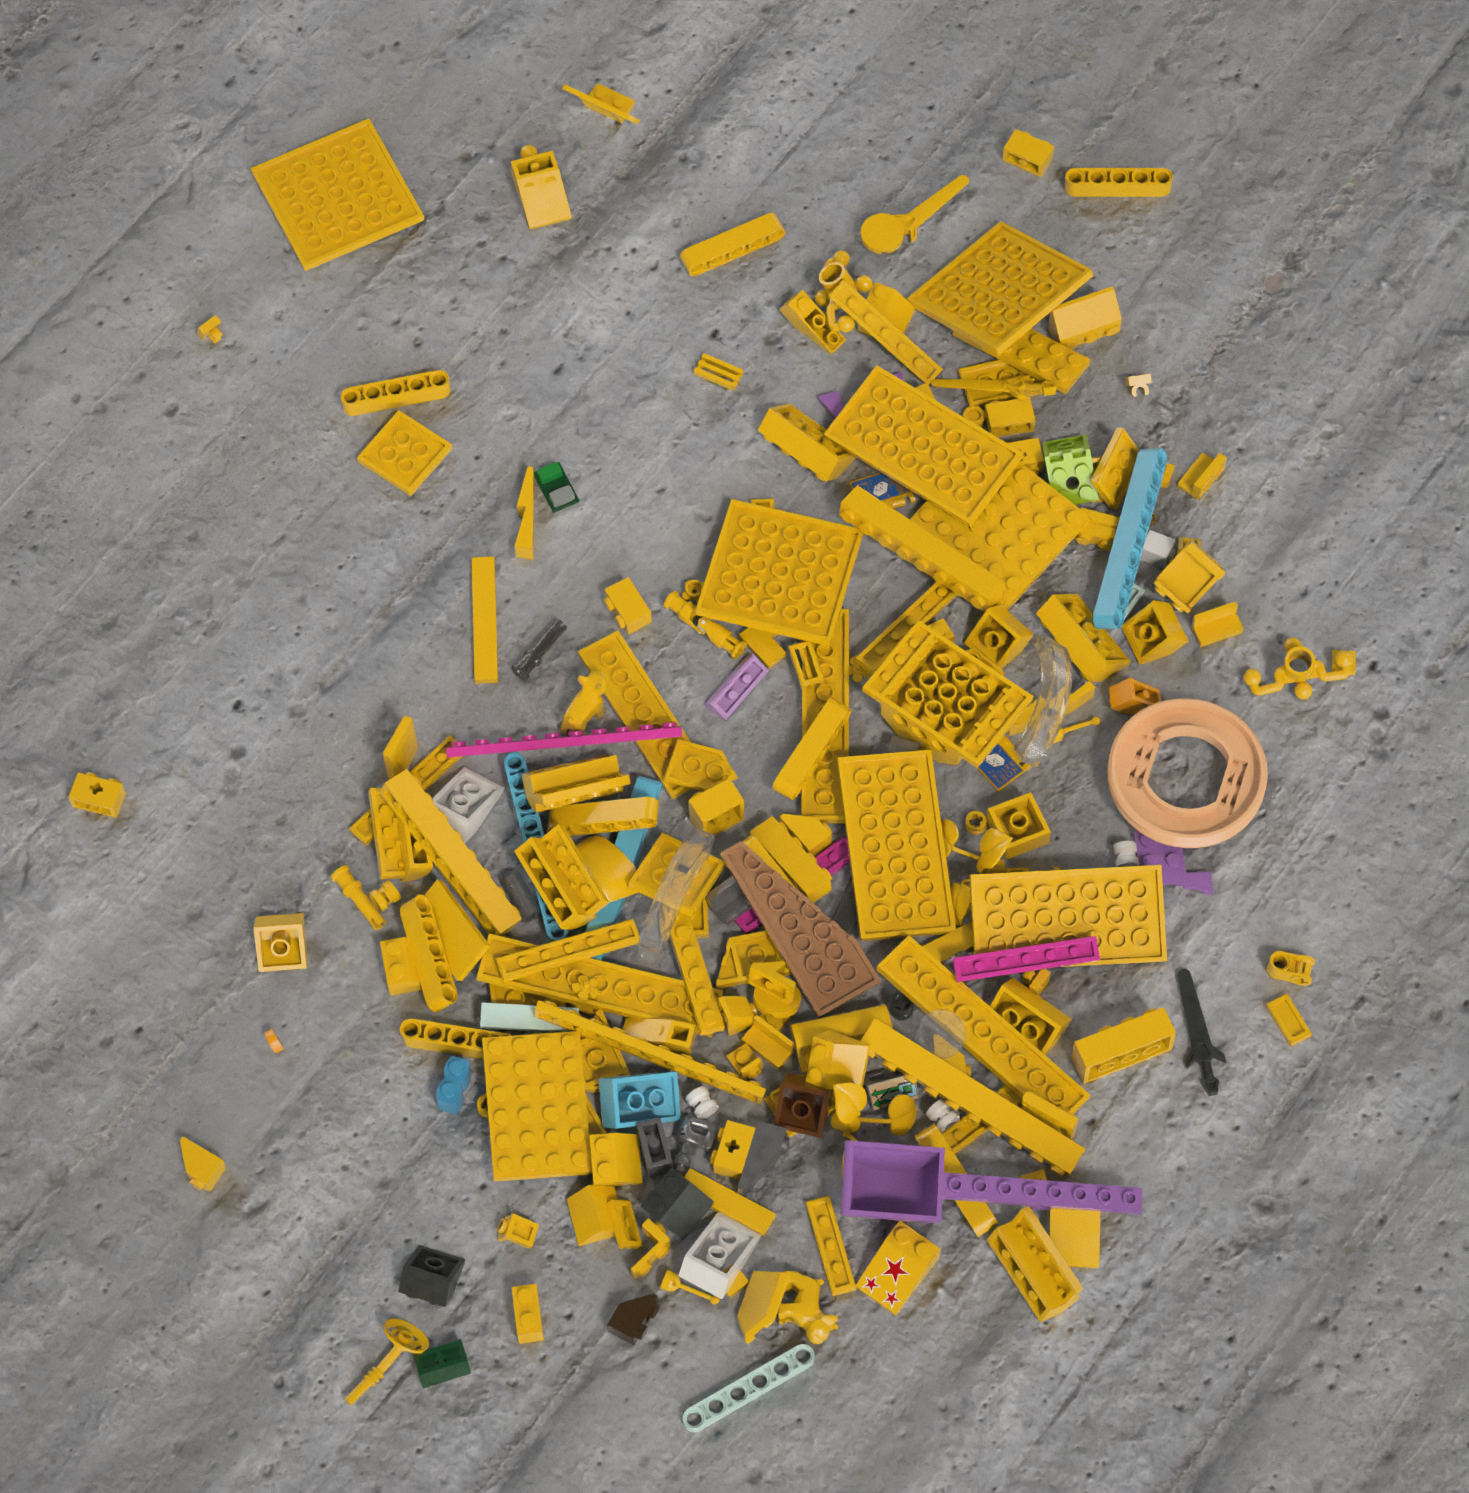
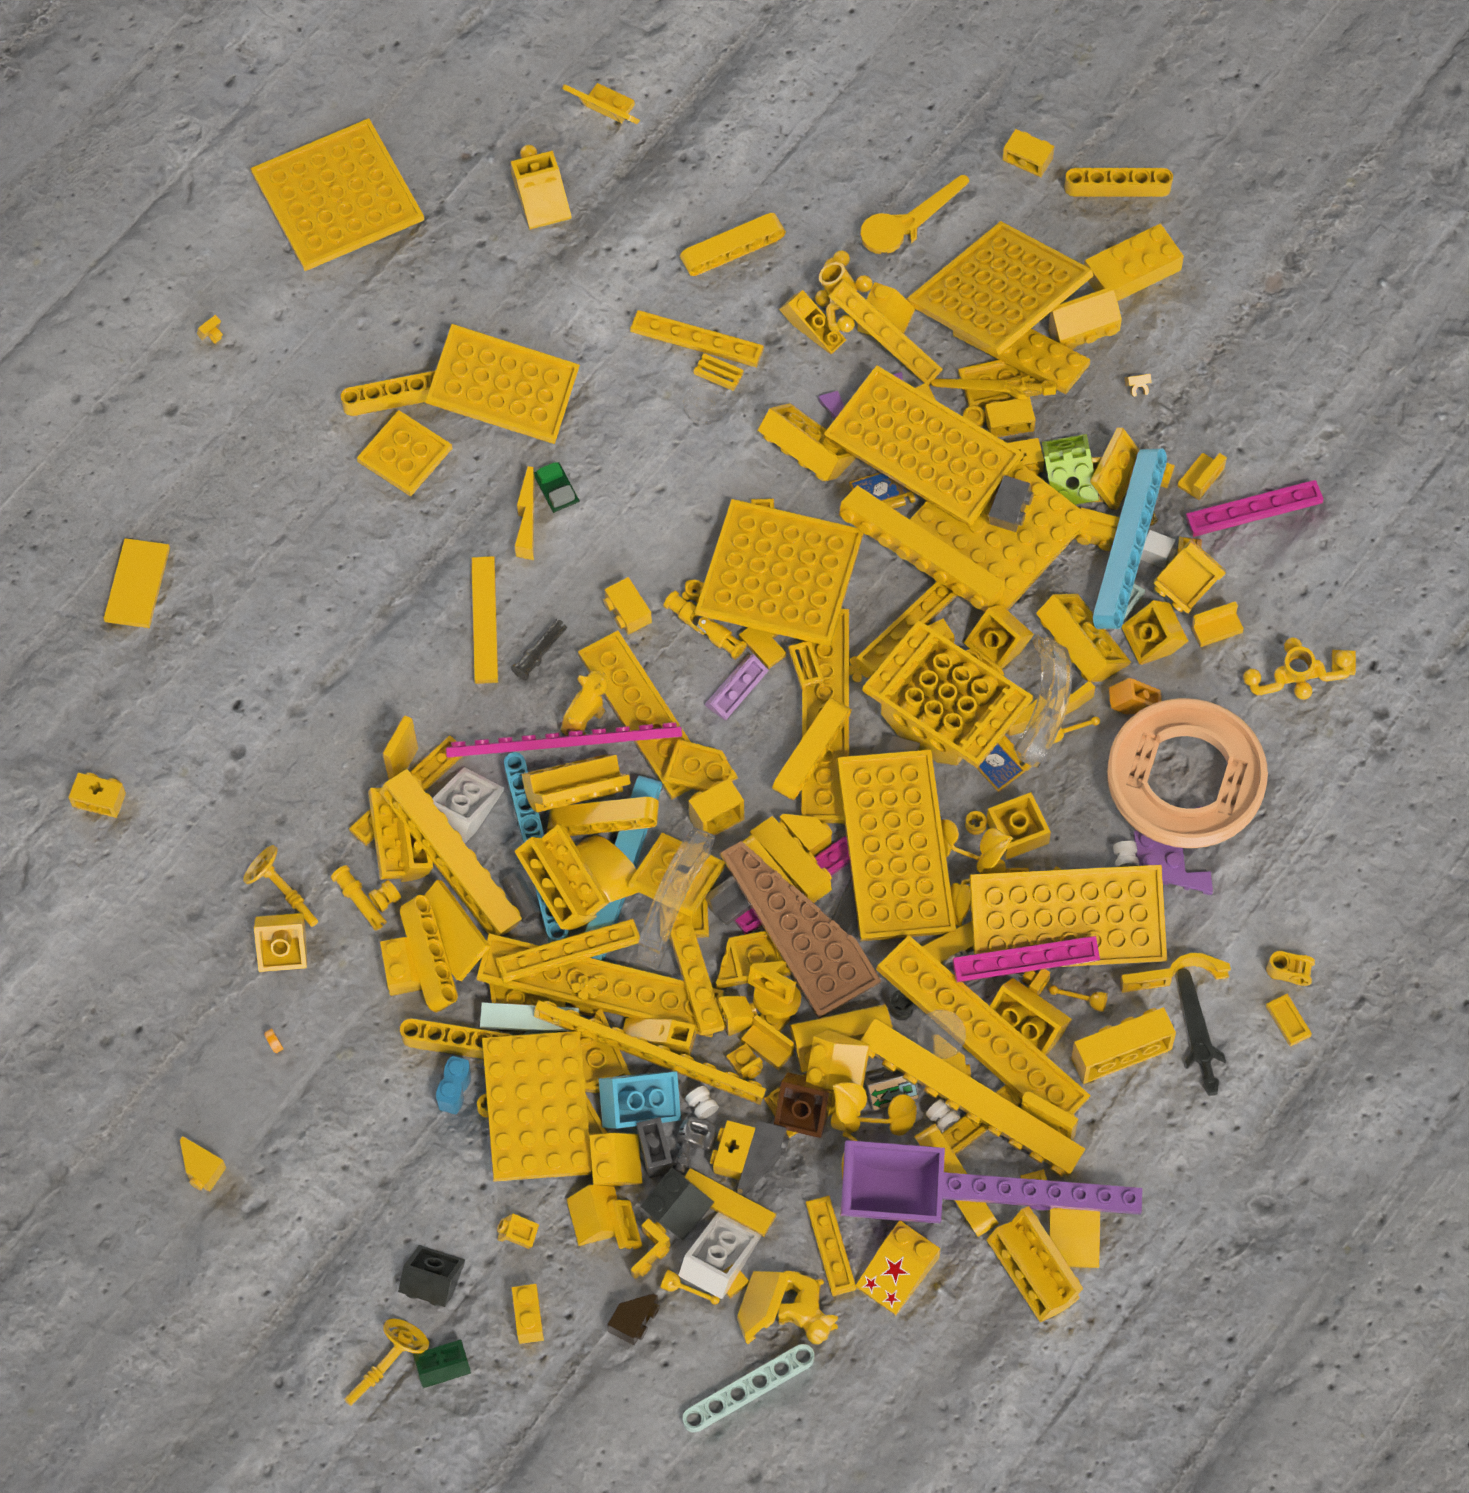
none -> yellow tile [104,538,170,628]
none -> yellow dish [243,845,318,927]
none -> yellow plate [425,324,580,444]
none -> yellow tile [630,310,764,368]
none -> flat silver brick [989,475,1034,532]
none -> yellow hinge [1049,985,1108,1012]
none -> yellow brick [1084,223,1184,301]
none -> yellow piece [1120,953,1231,993]
none -> dark pink plate [1186,480,1323,537]

